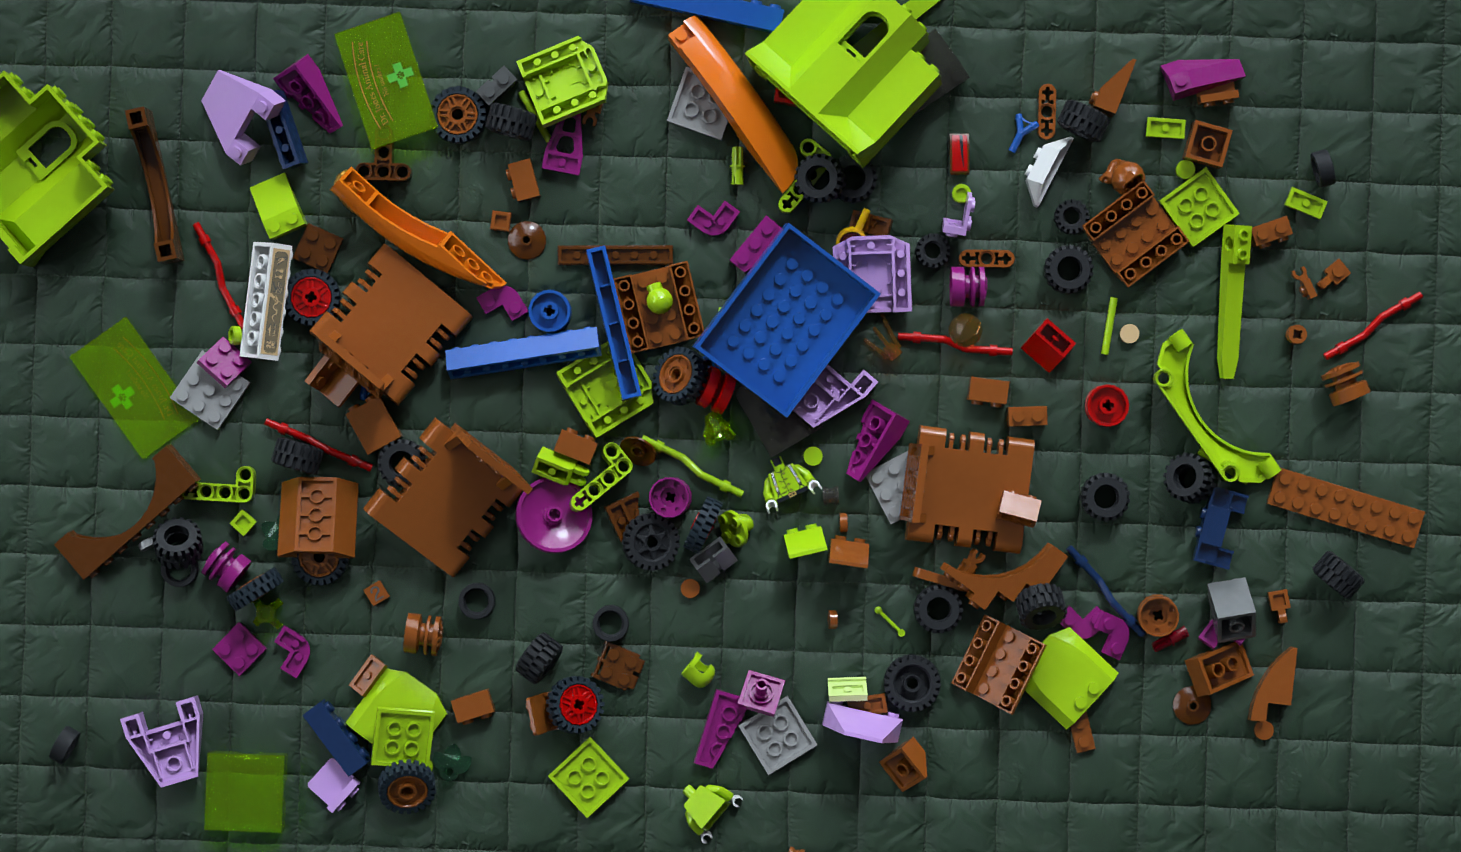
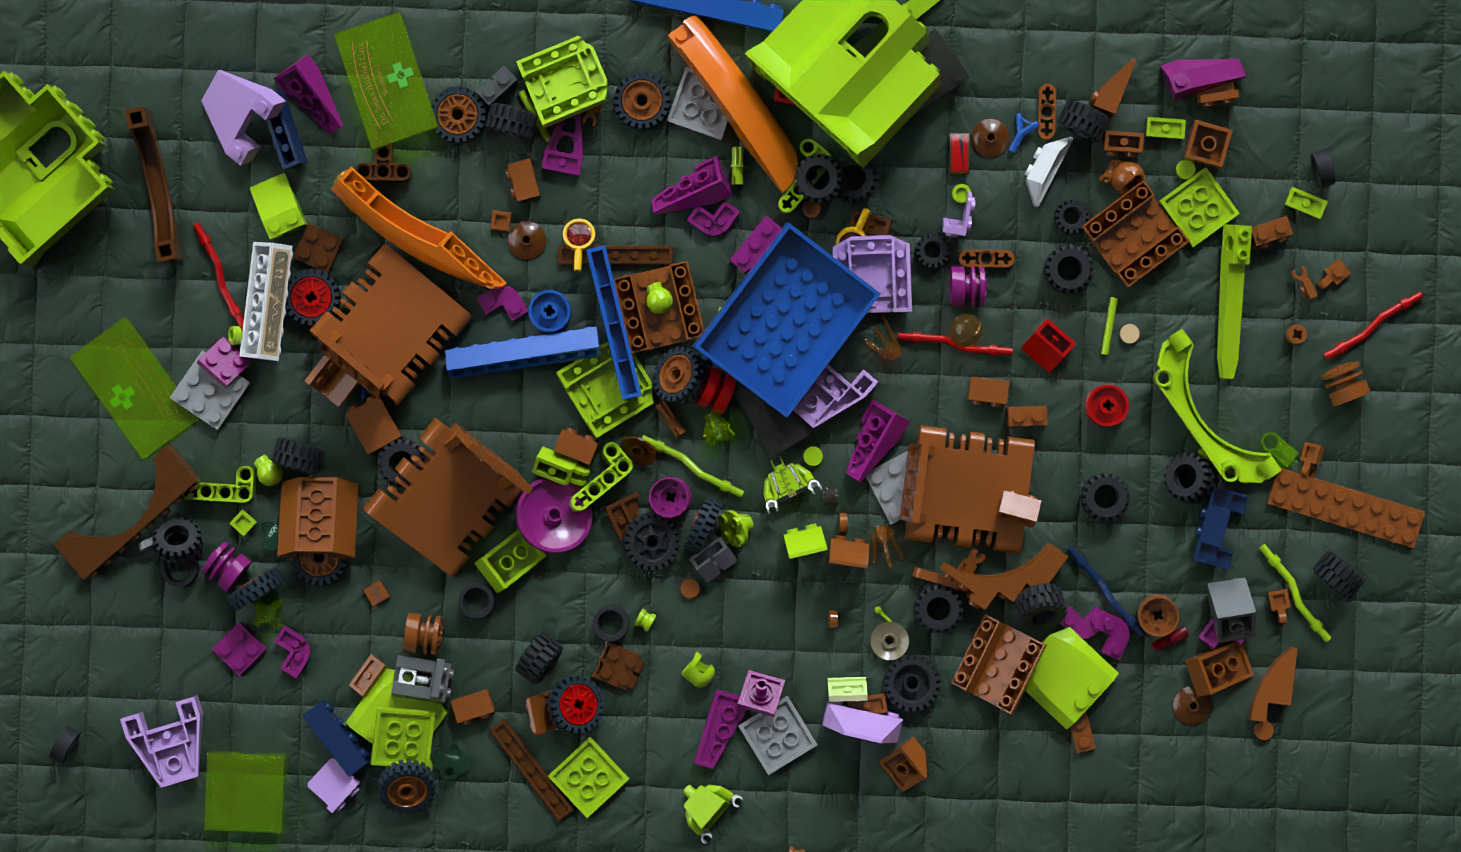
red bar [264,418,373,471] -> none
none -> lime piece [253,455,283,486]
none -> dark grey brick [391,655,454,704]
none -> lime slope [474,529,546,593]
none -> reddish brown tile [489,718,574,821]
none -> piece [563,218,596,272]
none -> wheel [614,72,671,130]
none -> lime wheel [634,608,656,632]
none -> magenta wedge [651,156,732,215]
none -> dark orange axle [656,400,686,438]
none -> dark orange tile [802,200,821,219]
none -> clear orange plant [871,524,904,568]
none -> dark tan dish [871,622,909,660]
none -> reddish brown dish [971,119,1010,157]
none -> dark orange brick [1102,131,1144,158]
none -> lime bar [1259,544,1332,642]
none -> clear neon green piece [1260,432,1299,467]
none -> dark orange plate [1300,442,1325,478]

